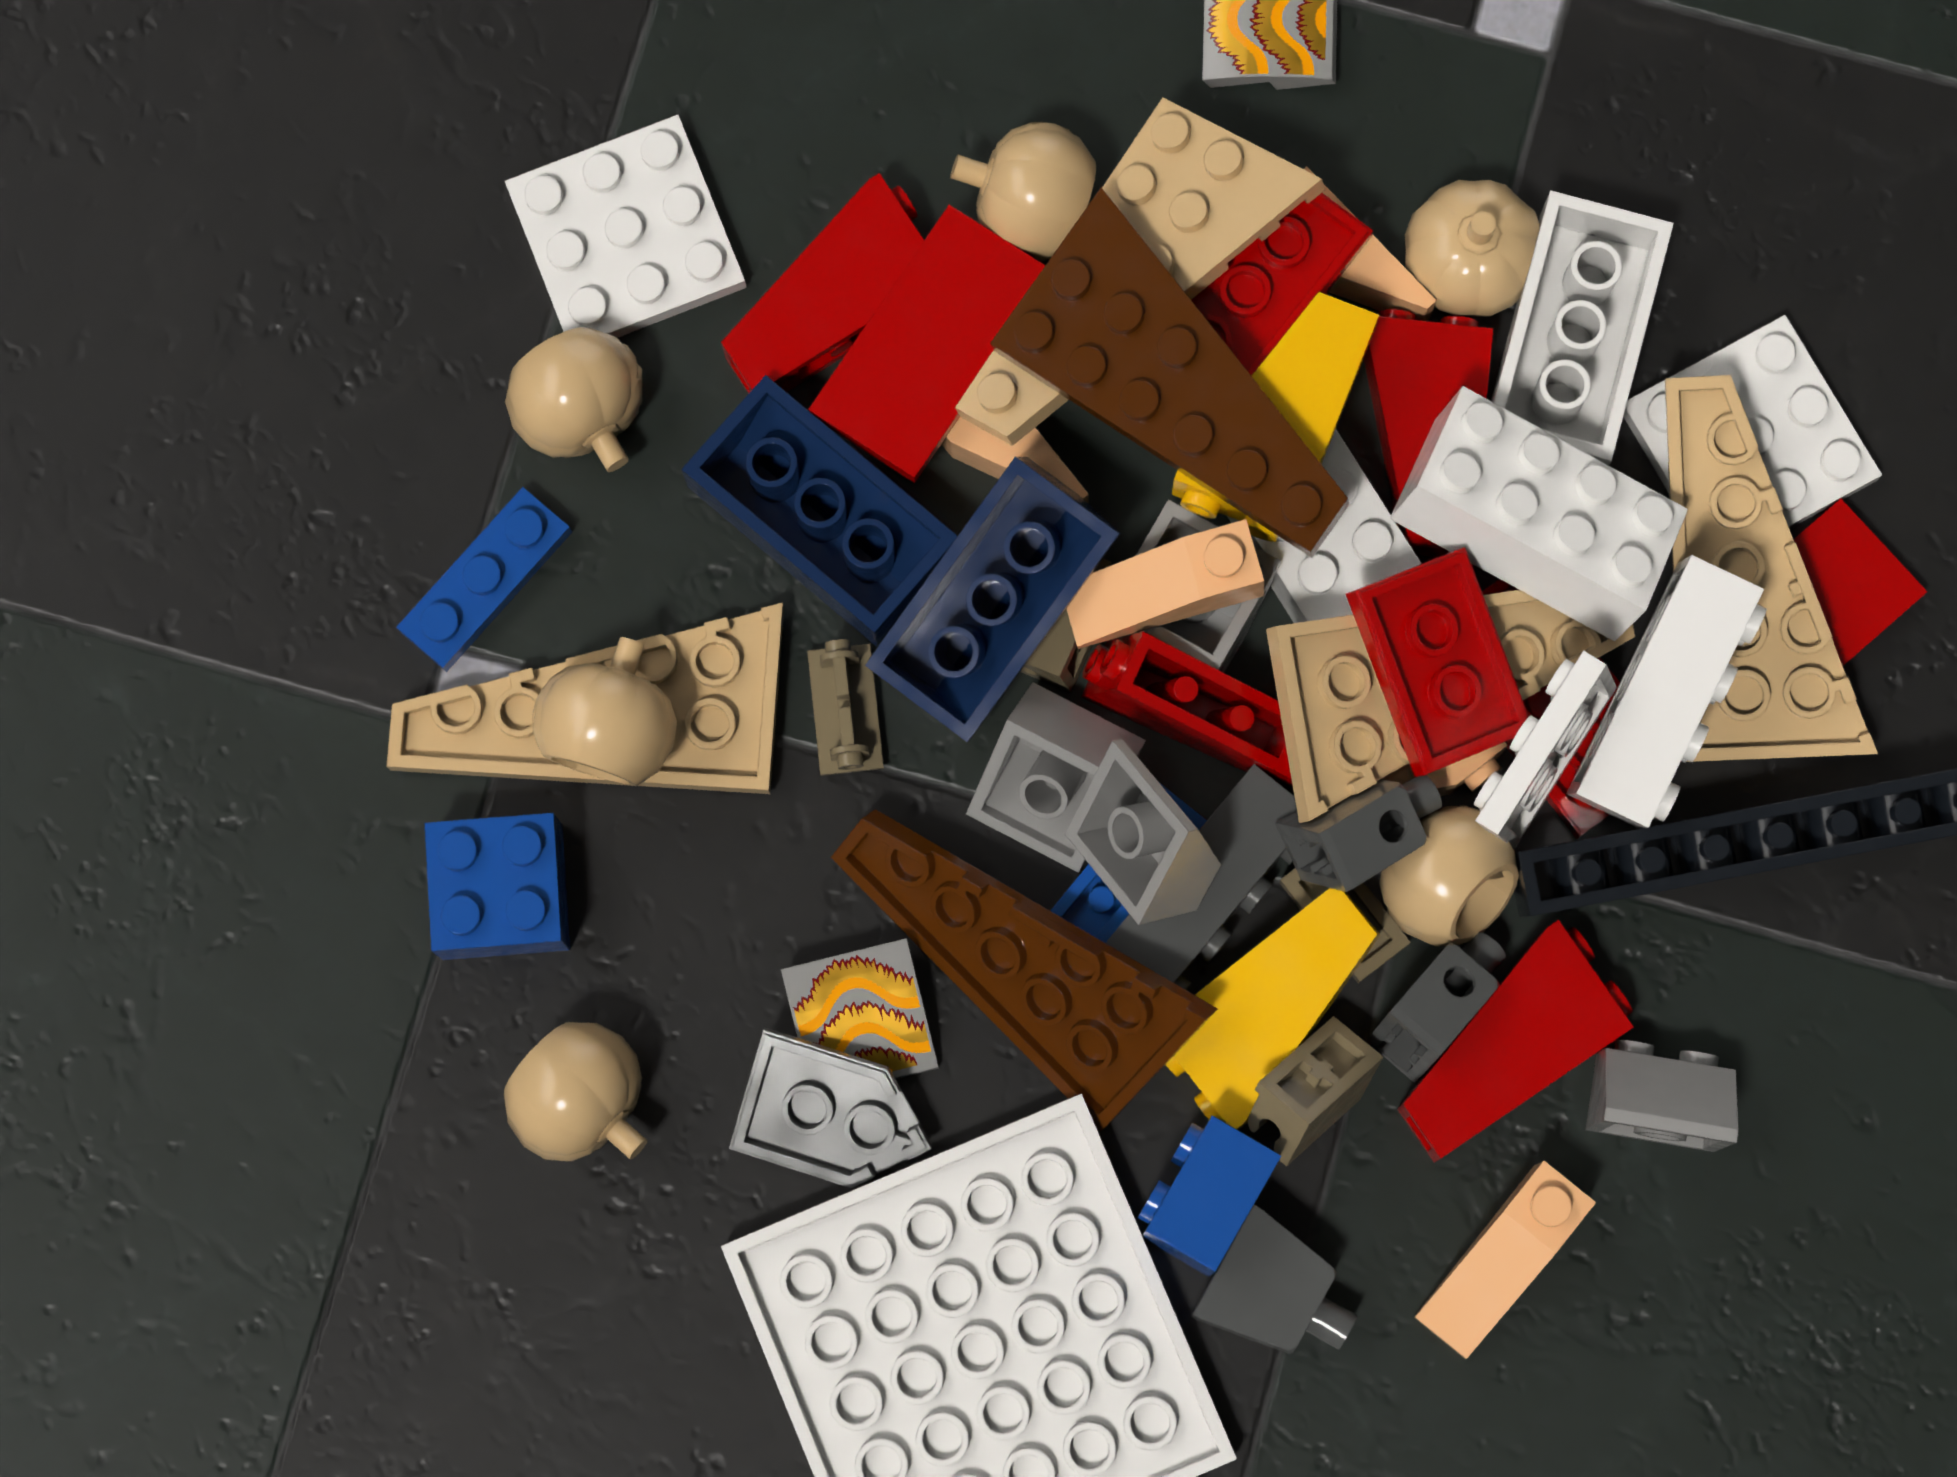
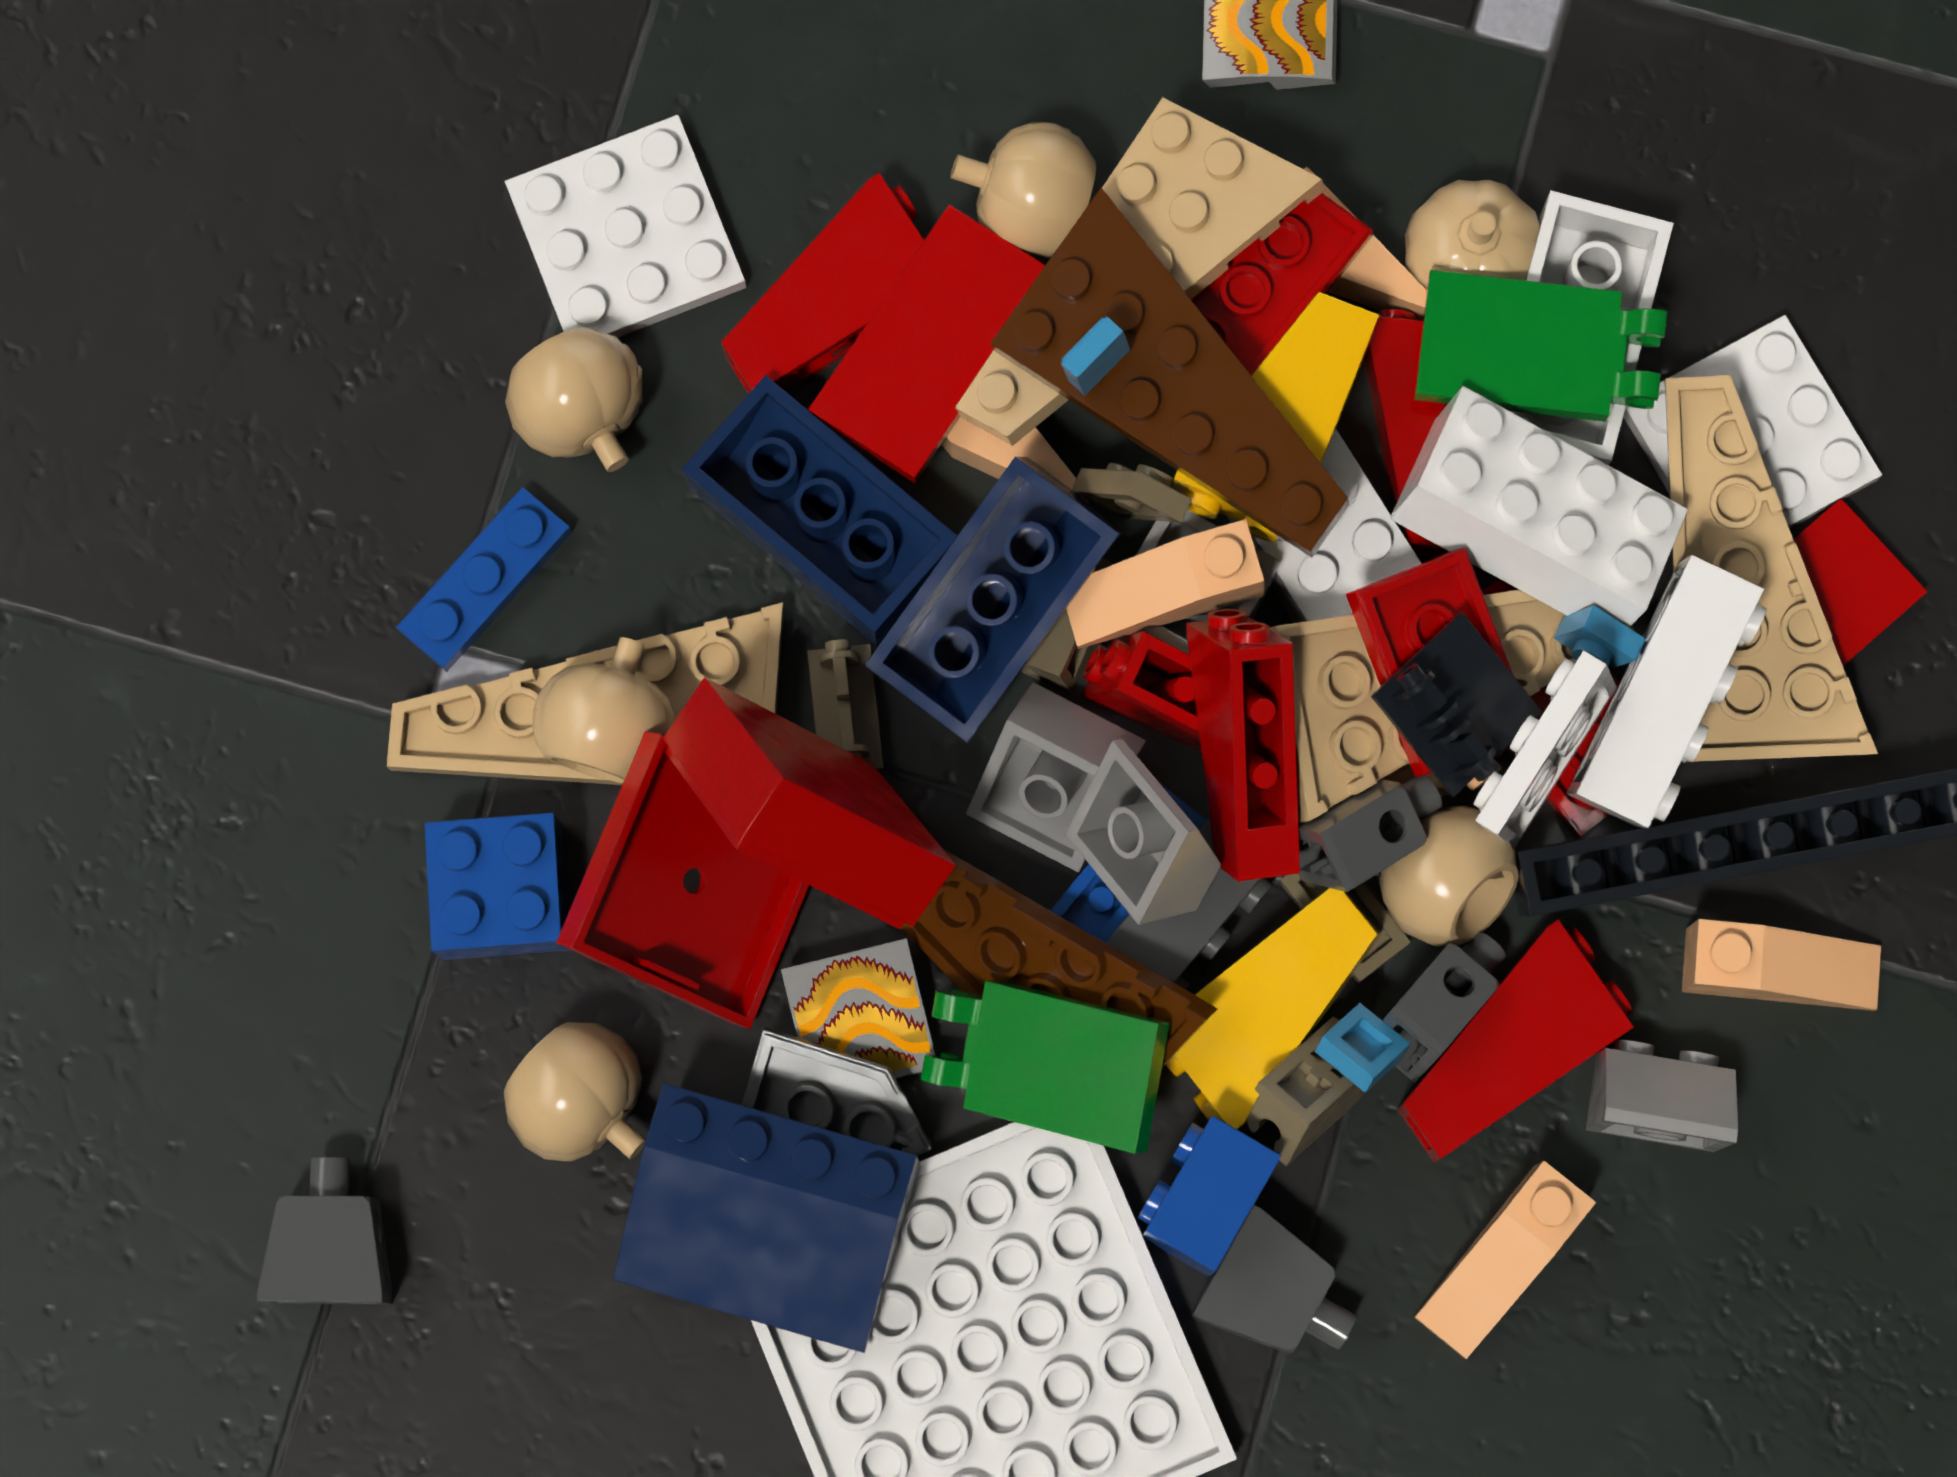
none -> dark grey torso [257,1157,393,1304]
none -> red container [556,677,956,1029]
none -> dark blue slope [612,1083,920,1353]
none -> green tile [921,980,1170,1154]
none -> dark azure tile [1061,316,1130,396]
none -> dark tan plate [1072,463,1192,523]
none -> red slope [1186,609,1300,882]
none -> dark azure plate [1315,1003,1411,1093]
none -> black hinge [1371,612,1542,797]
none -> green tile [1414,270,1667,422]
none -> dark azure plate [1553,605,1646,669]
none -> light nougat slope [1682,919,1881,1011]

